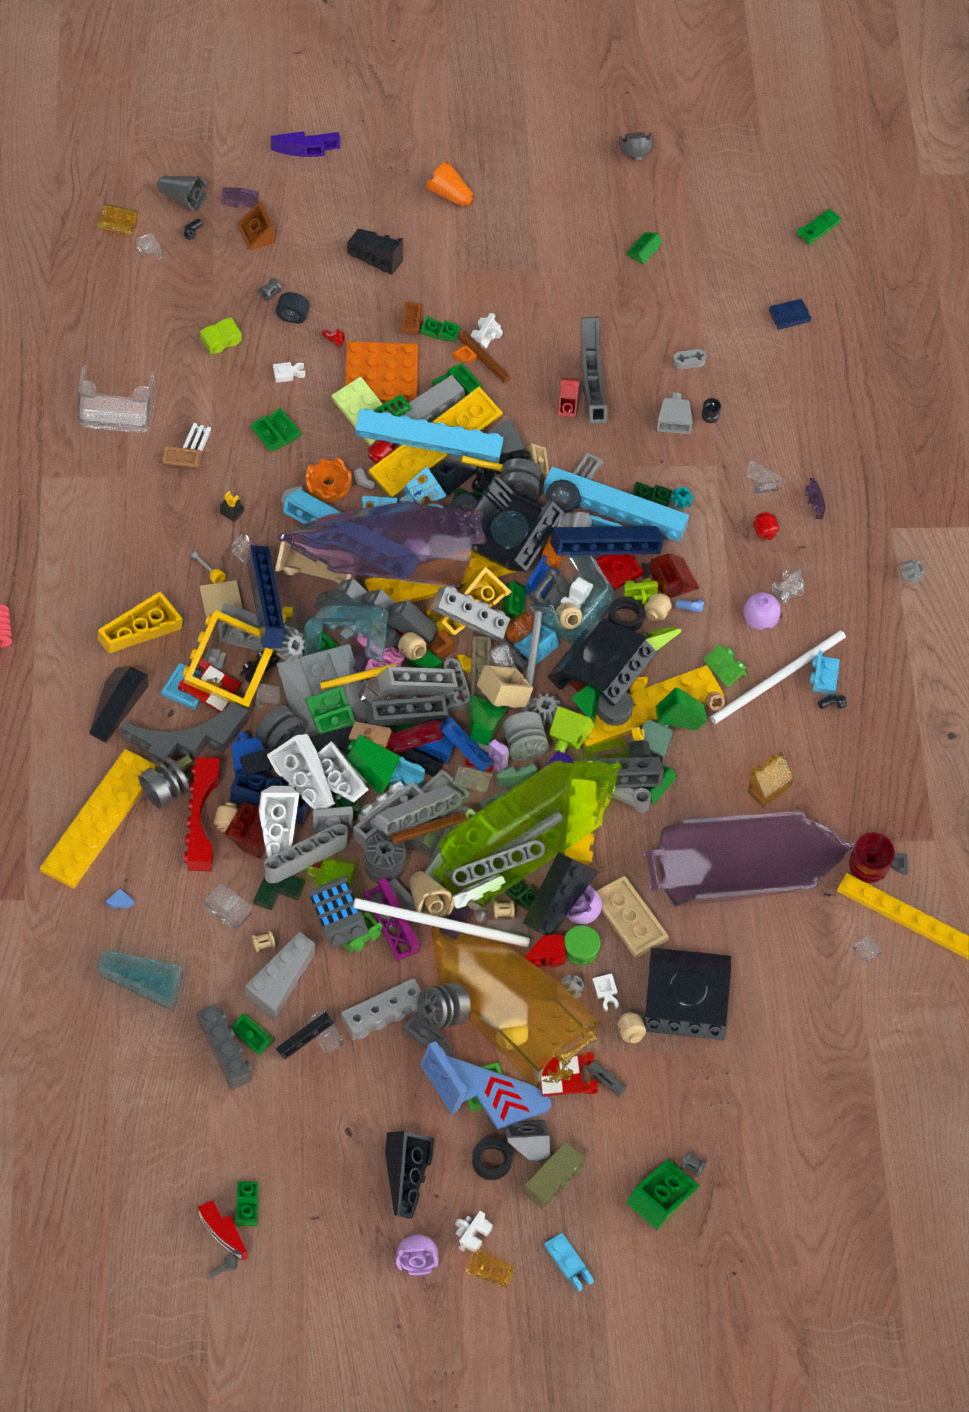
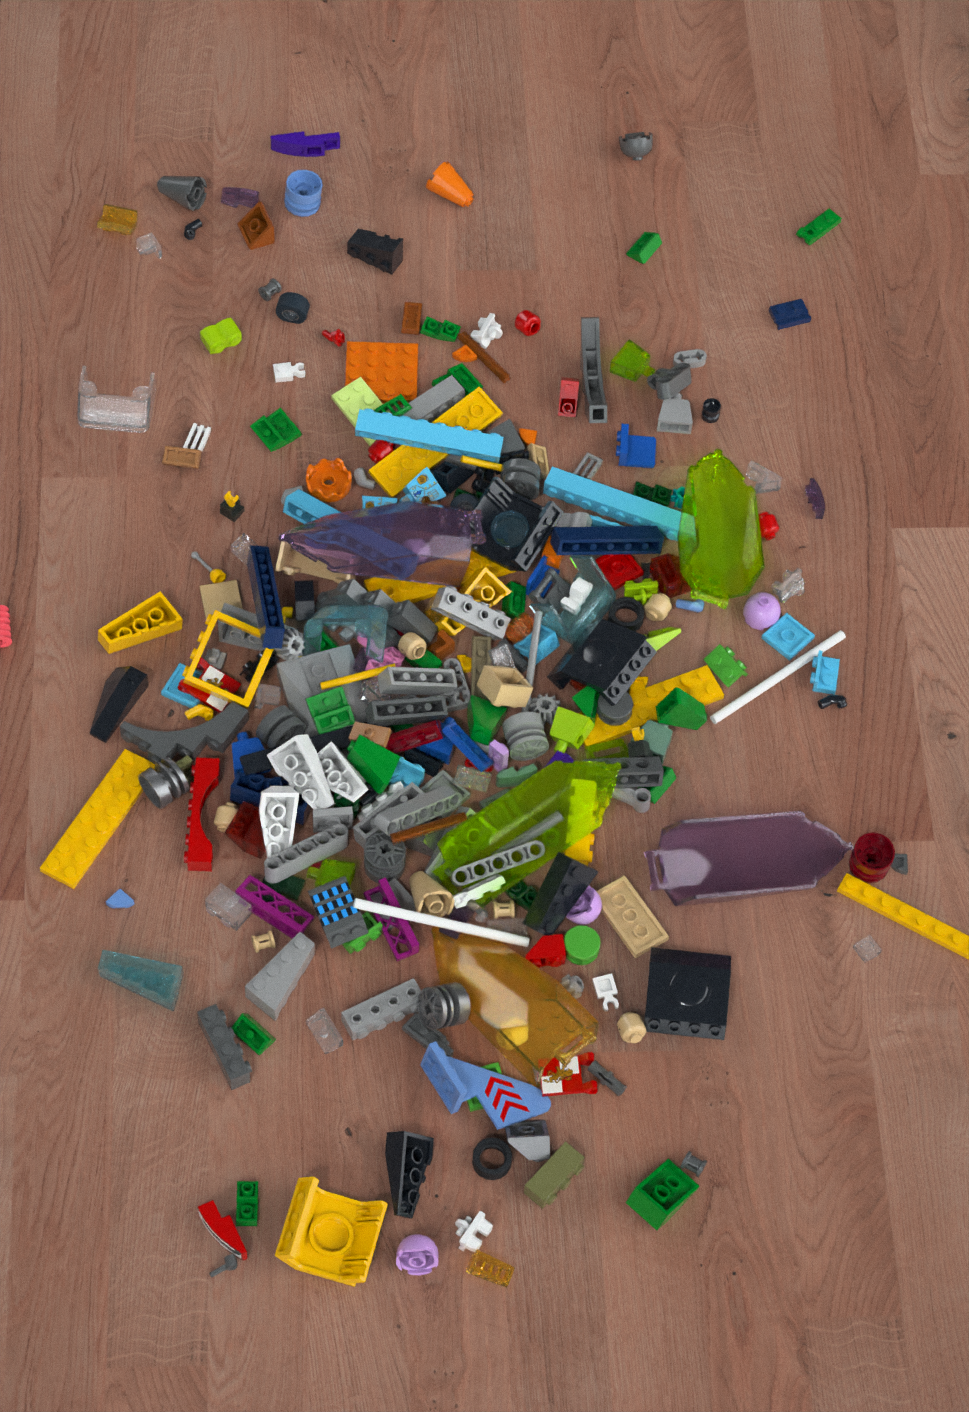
black tile [276,1012,334,1059] -> none
medium azure hinge [544,1233,594,1292] -> none
black wheel [546,479,580,513] -> none
tan head [555,602,582,630] -> none
medium nougat bush [705,692,725,711] -> none
clear yellow slope [748,752,794,808] -> none
light grey gear [901,559,925,583] -> none
none -> yellow arm [184,704,214,721]
none -> magenta fence [235,875,314,939]
none -> yellow panel [275,1176,388,1287]
none -> medium blue wheel [284,170,323,217]
none -> black slope [294,580,315,620]
none -> black arm [359,781,378,807]
none -> red head [515,310,541,336]
none -> orange tile [519,428,537,446]
none -> clear neon green torso [610,339,655,382]
none -> blue bracket [616,424,656,468]
none -> dark grey piece [647,363,692,400]
none -> clear neon green windscreen [677,449,765,610]
none -> medium azure tile [761,613,815,661]

